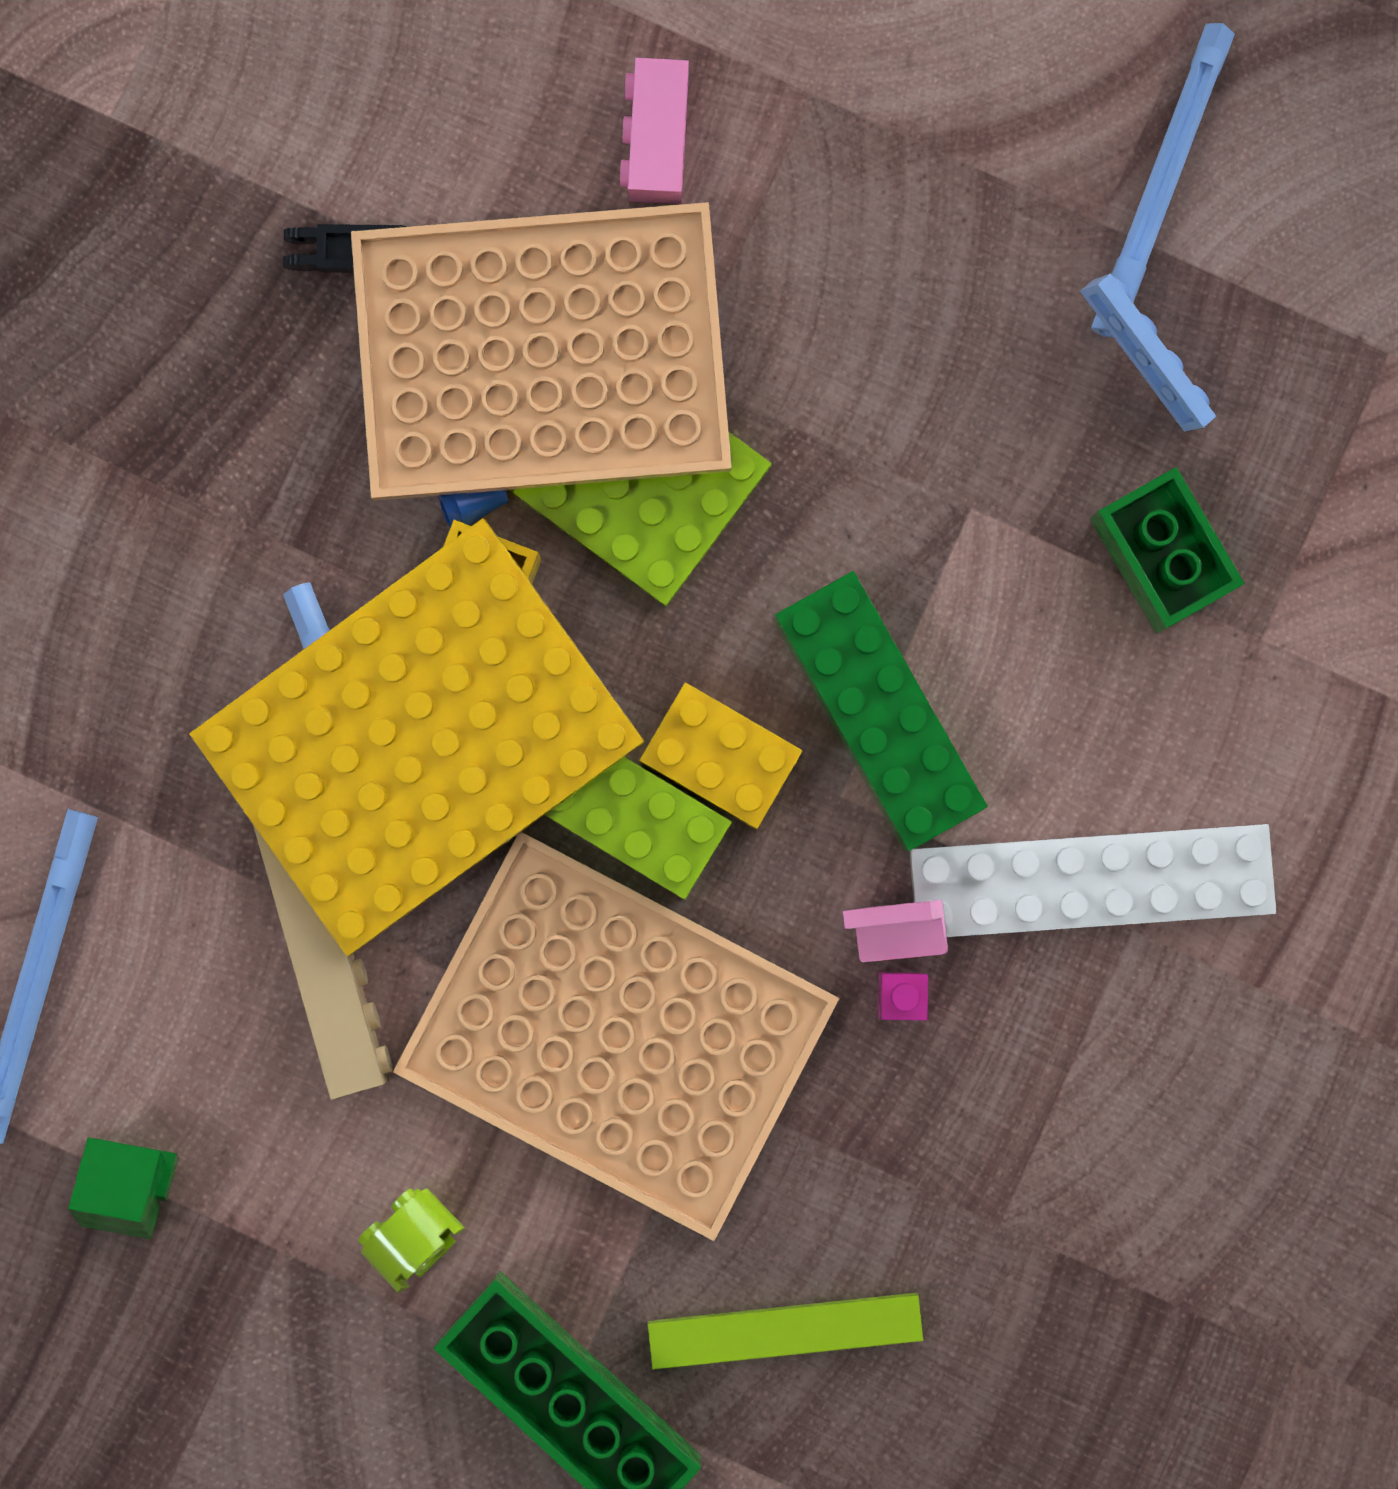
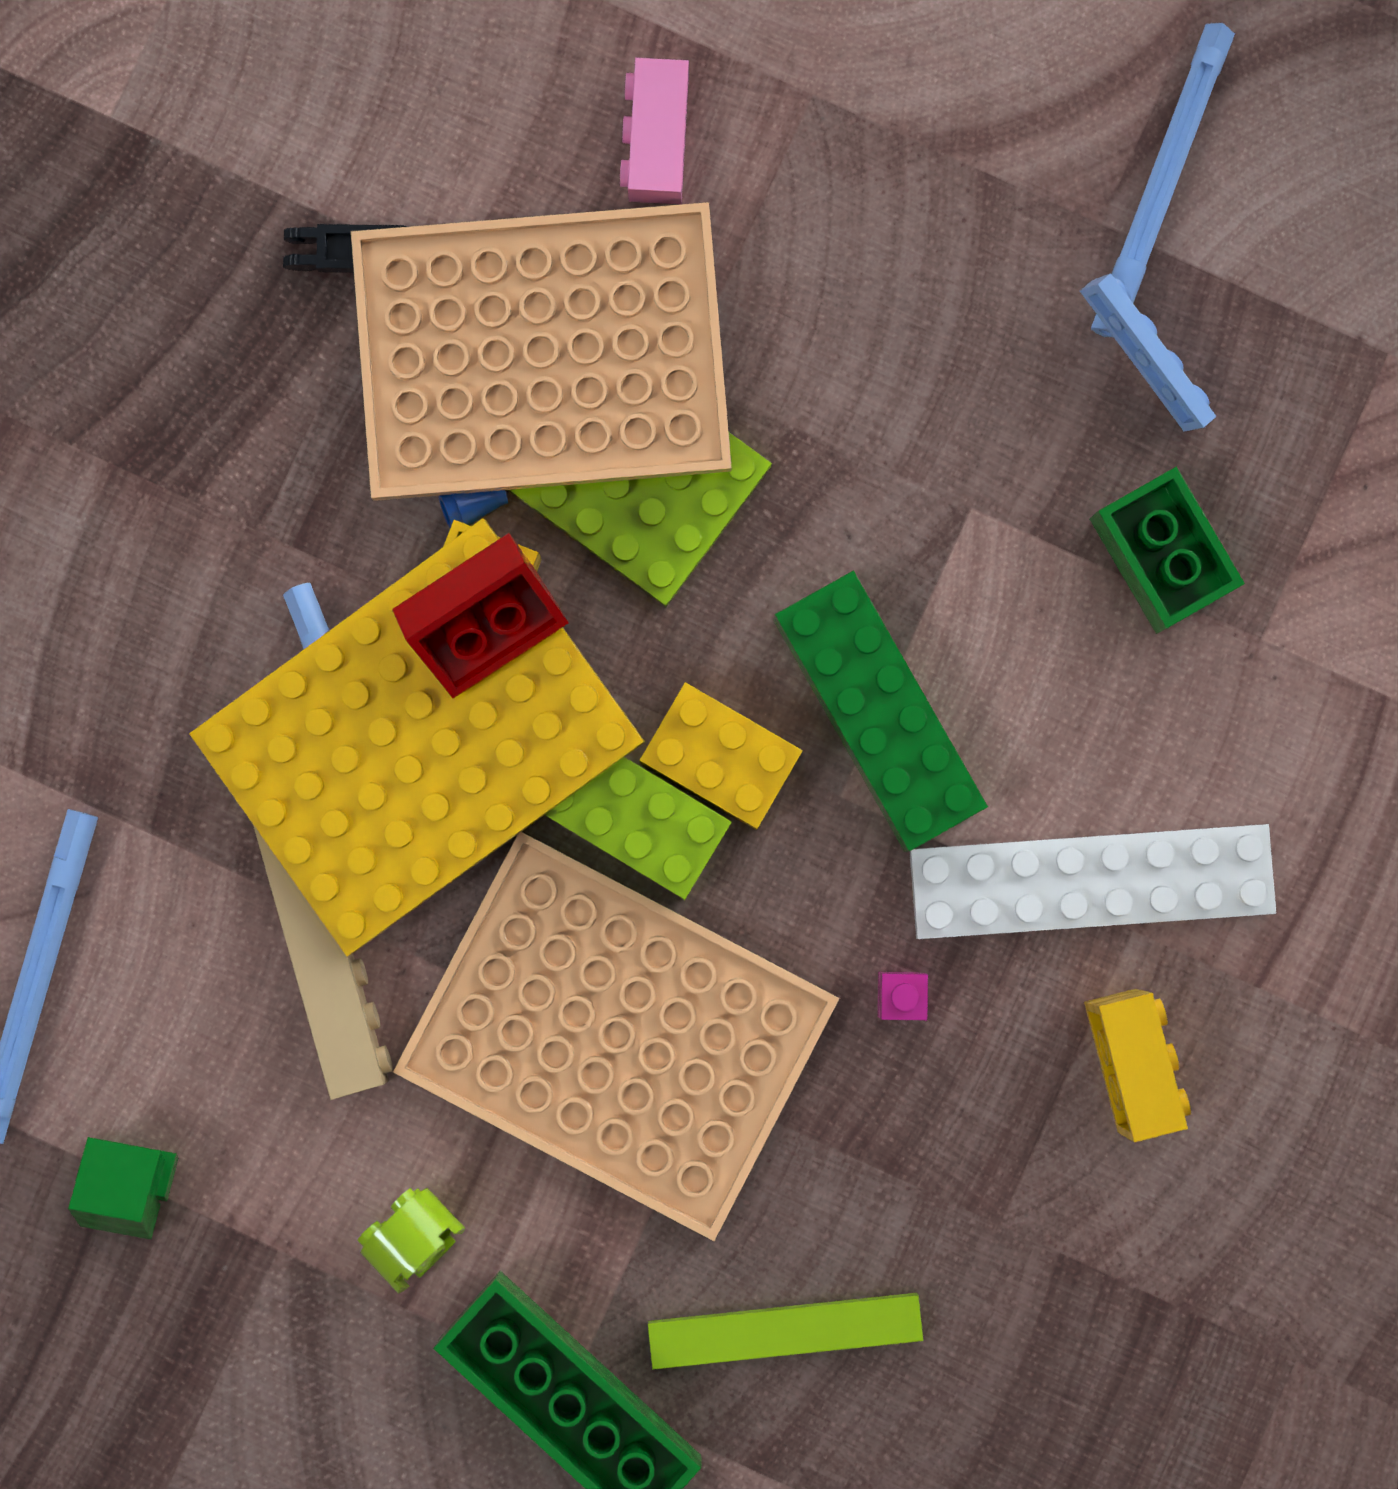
bright pink panel [843,899,948,962] -> none
none -> red slope [392,533,569,698]
none -> yellow brick [1084,989,1191,1142]

